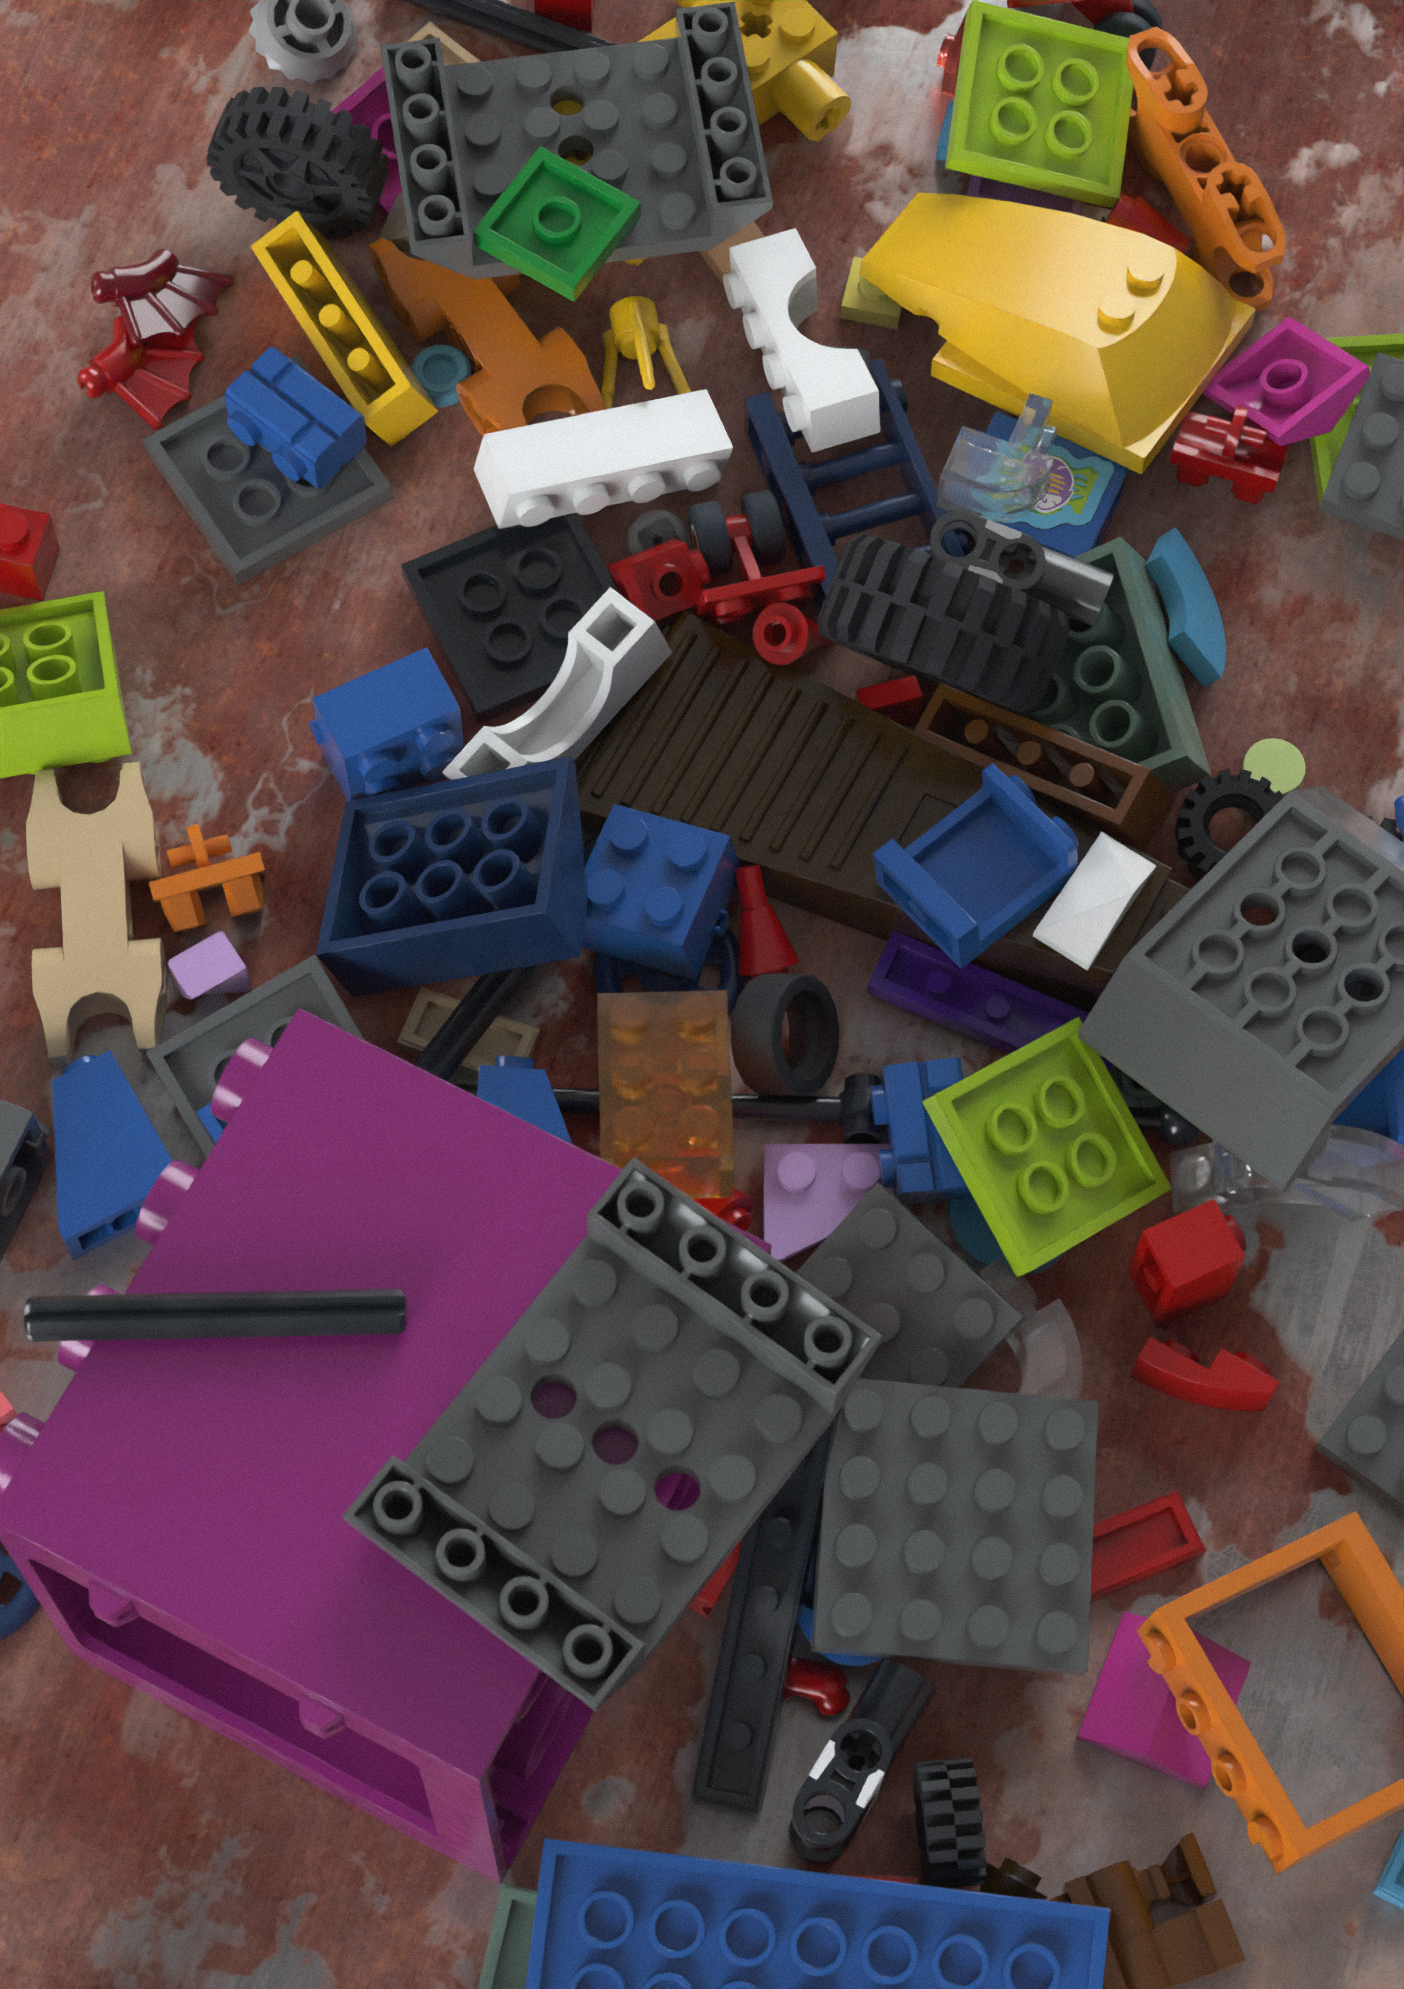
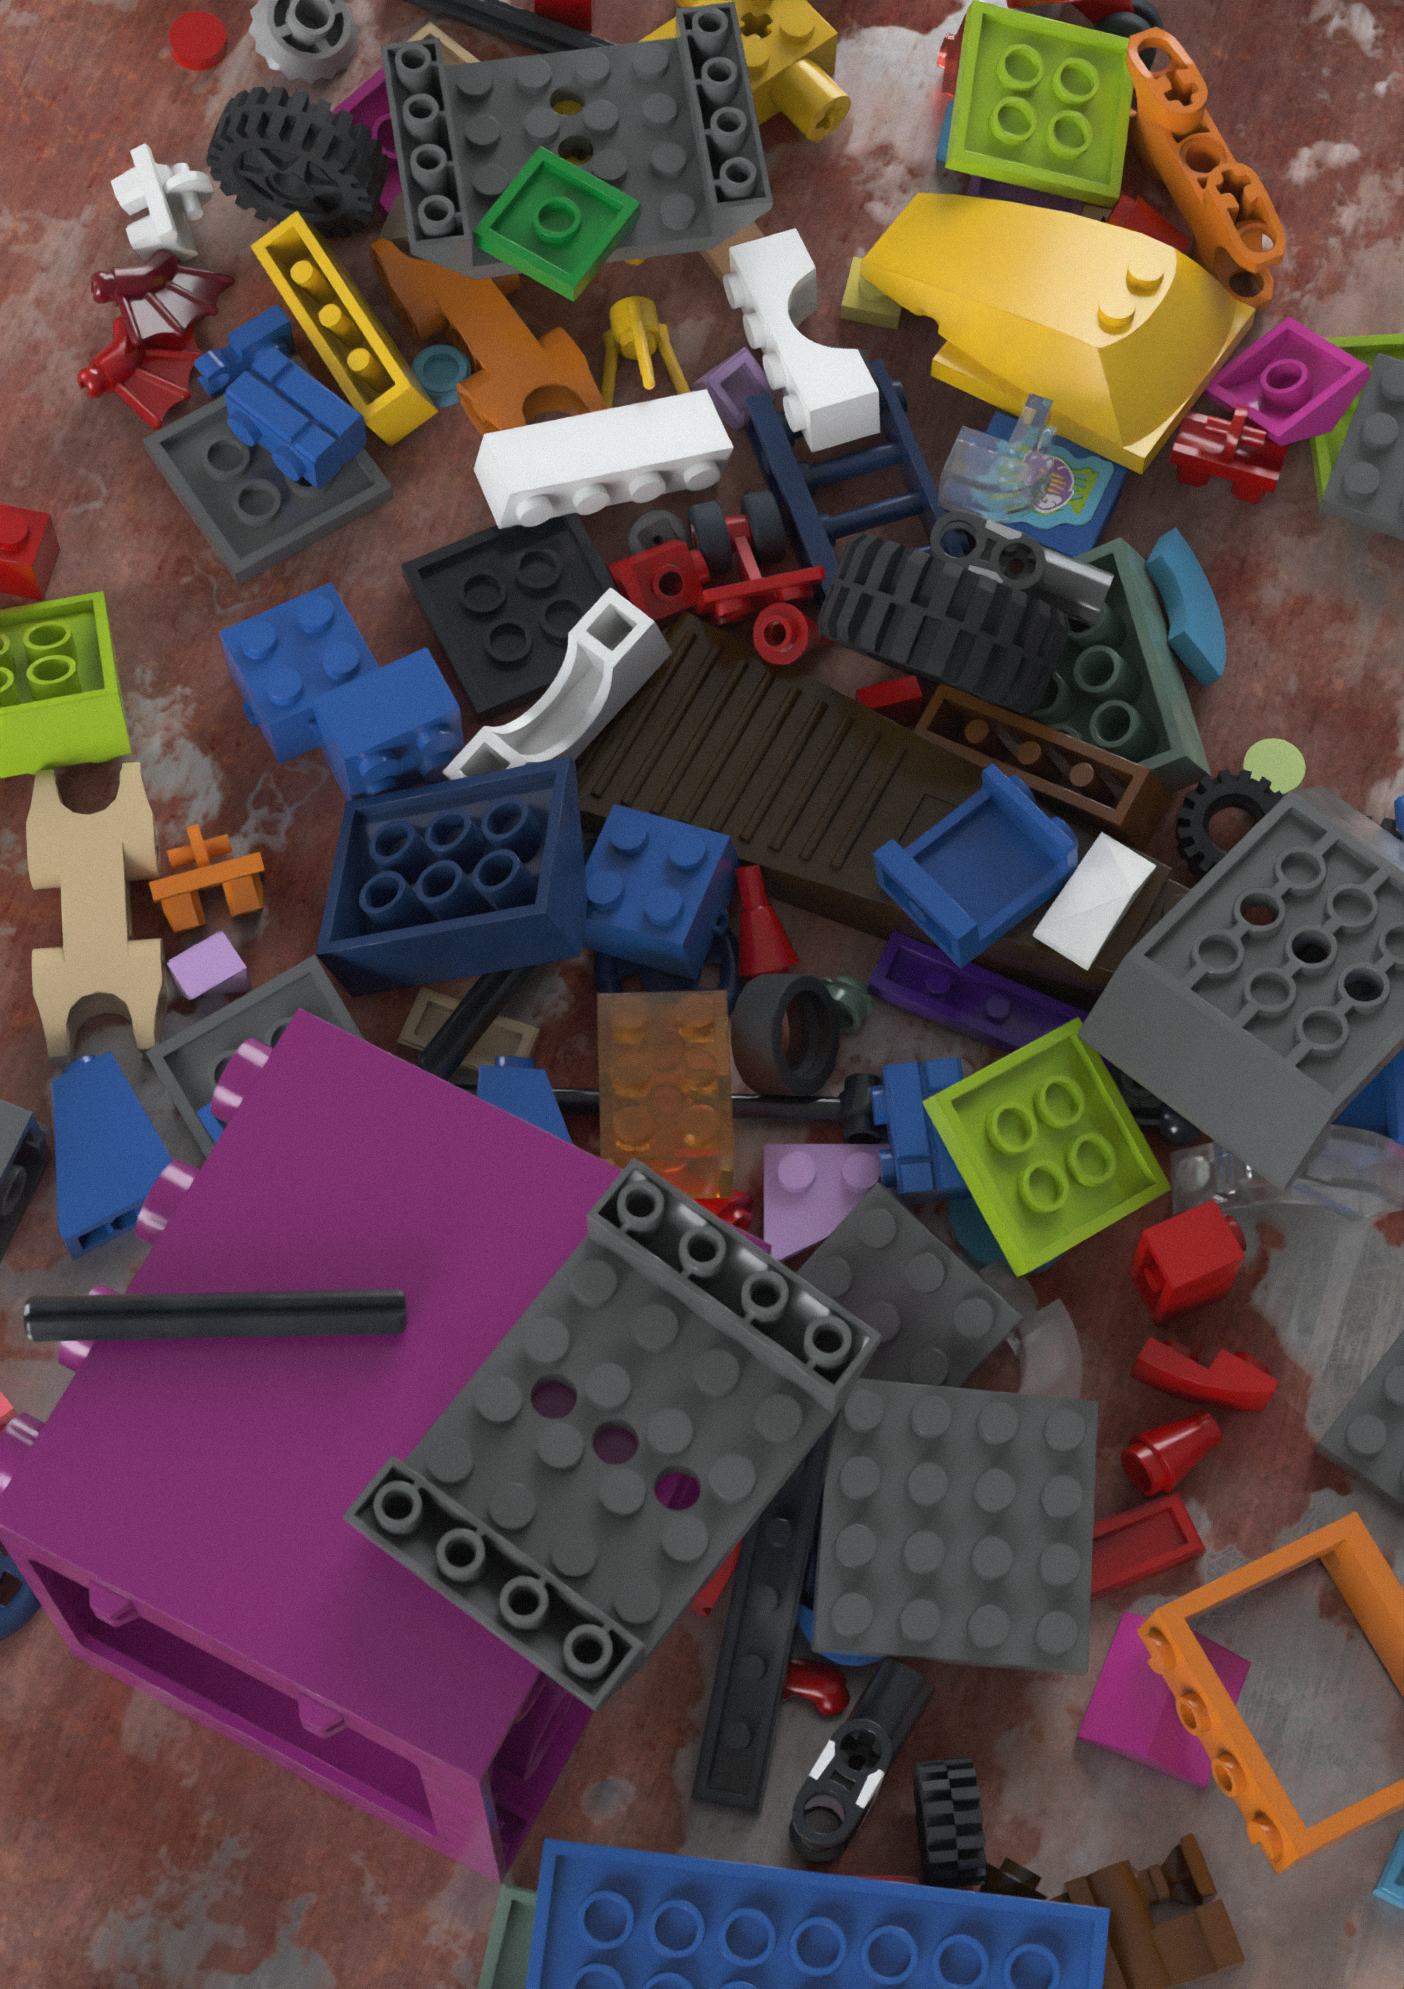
none -> white hips [111,143,214,262]
none -> red tile [169,11,228,71]
none -> blue plate [194,304,295,399]
none -> blue brick [219,582,380,764]
none -> lavender slope [689,346,780,431]
none -> sand green plate [820,975,874,1033]
none -> red cone [1121,1409,1222,1496]

